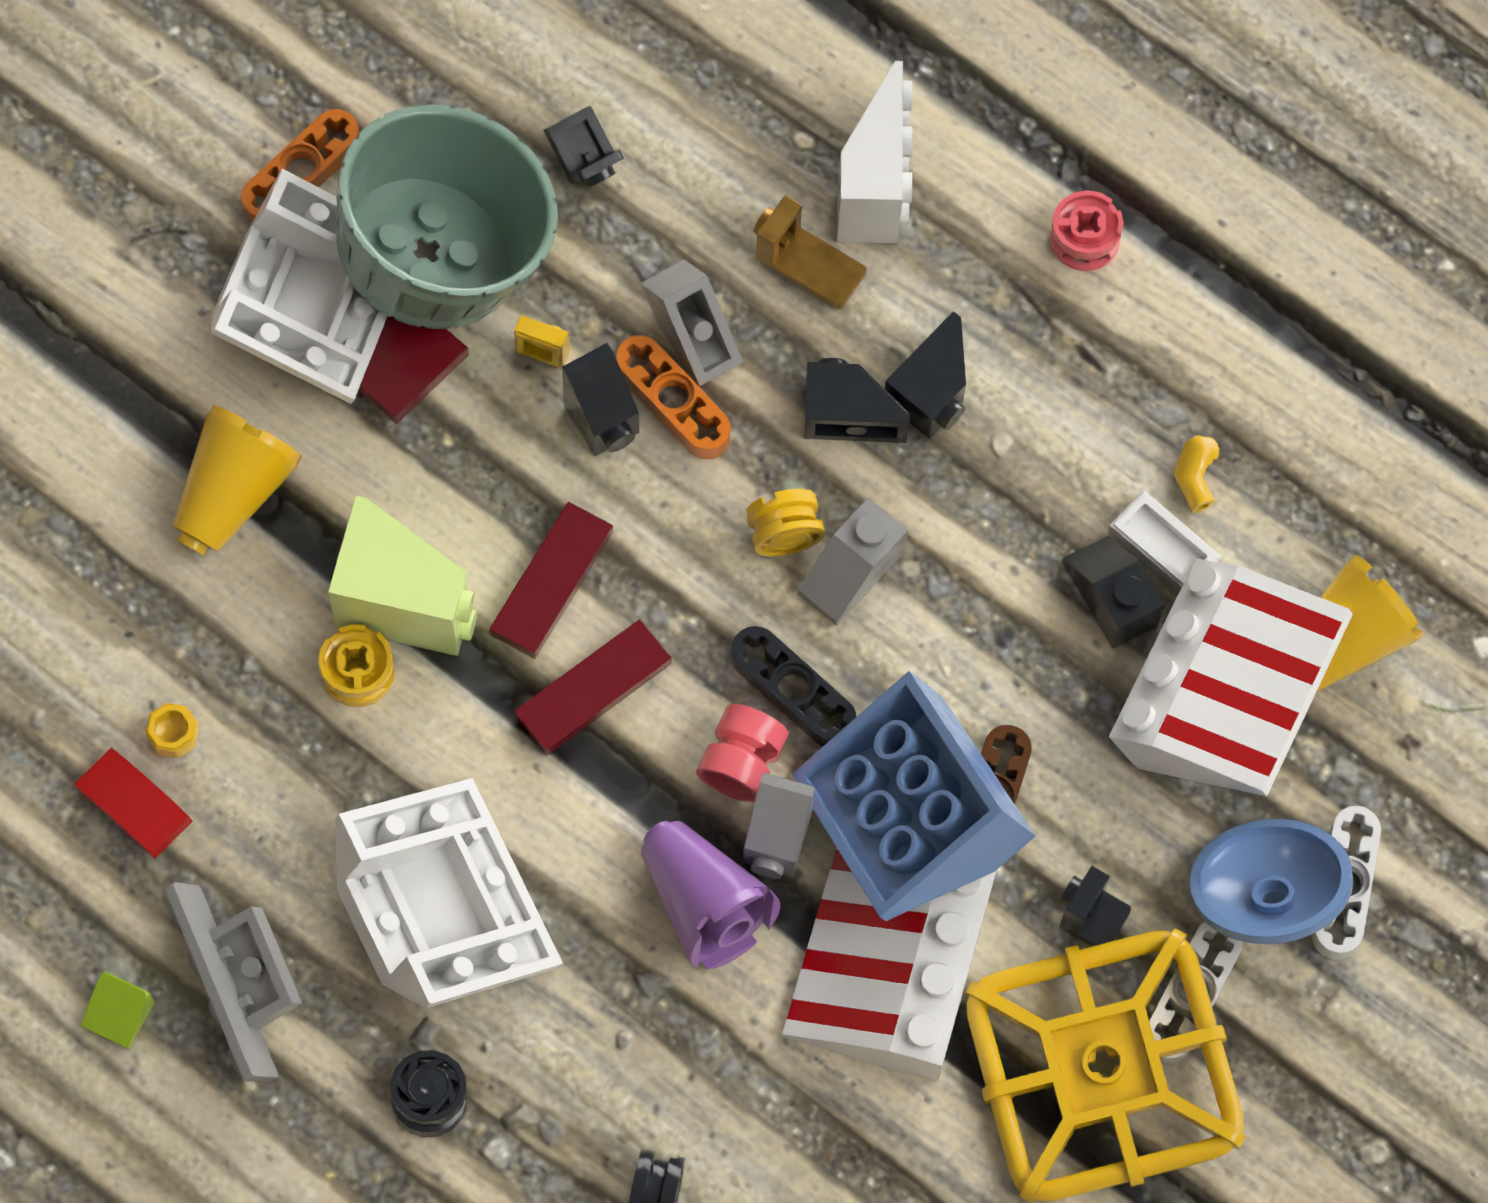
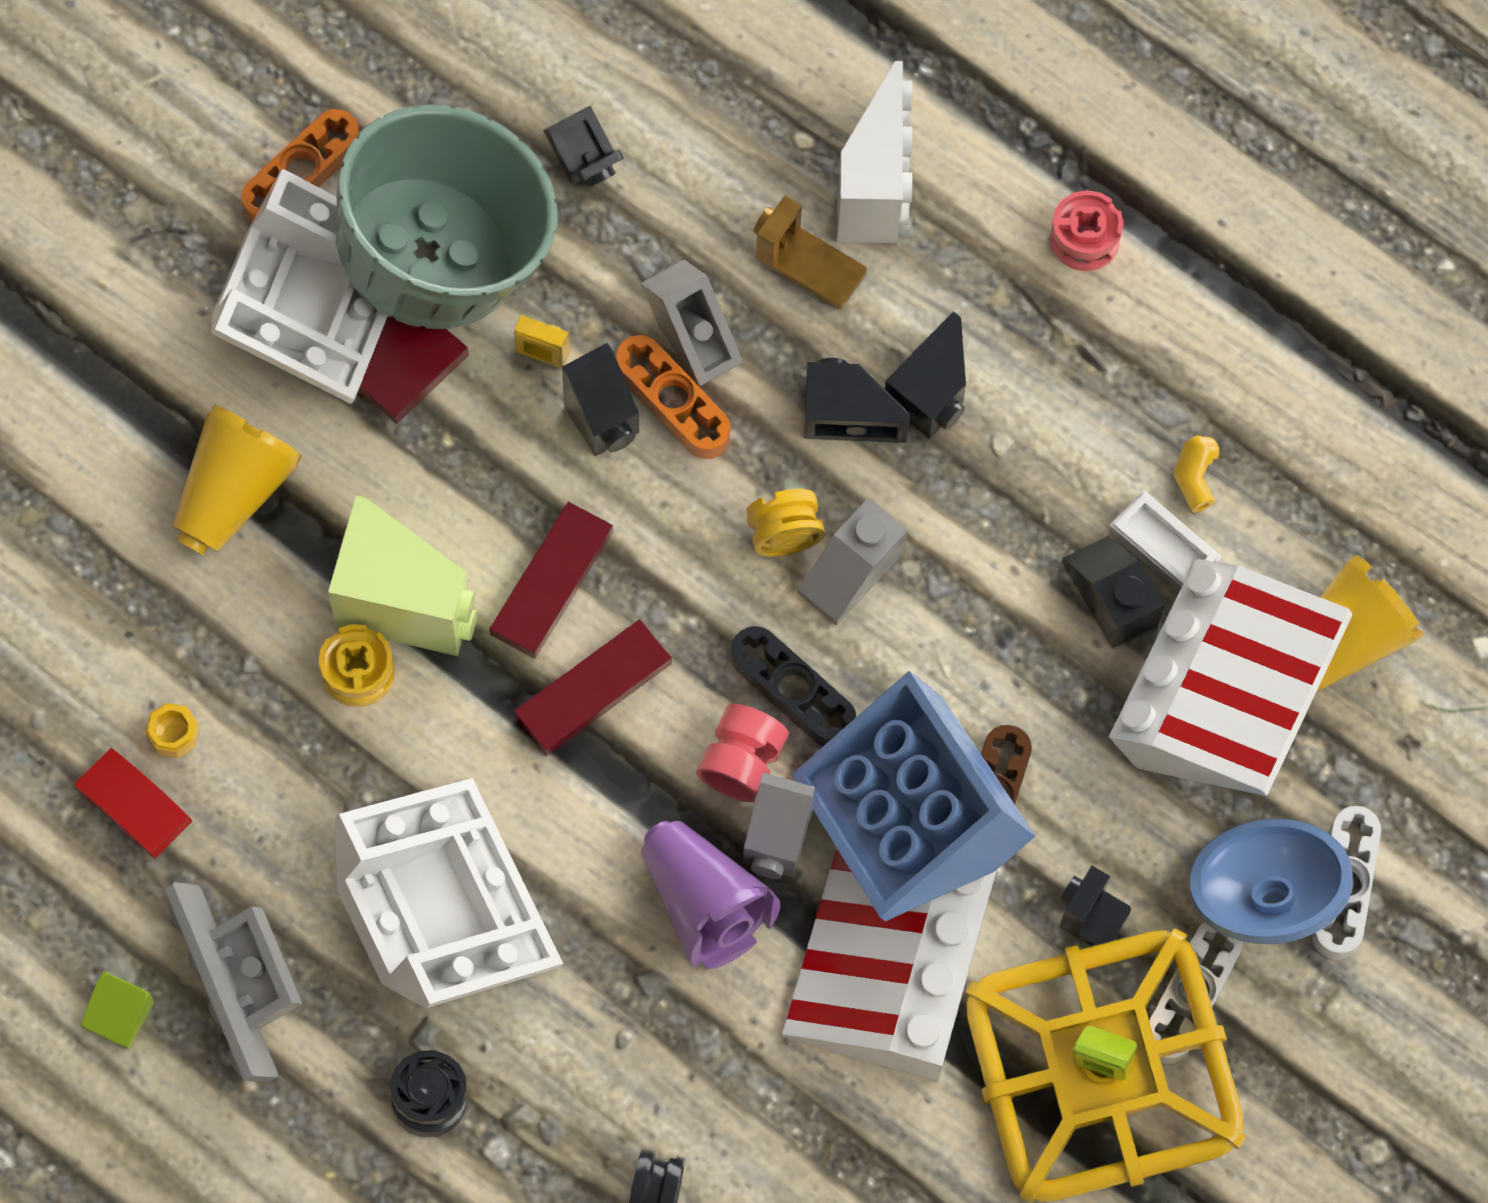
none -> lime slope [1073,1026,1137,1081]

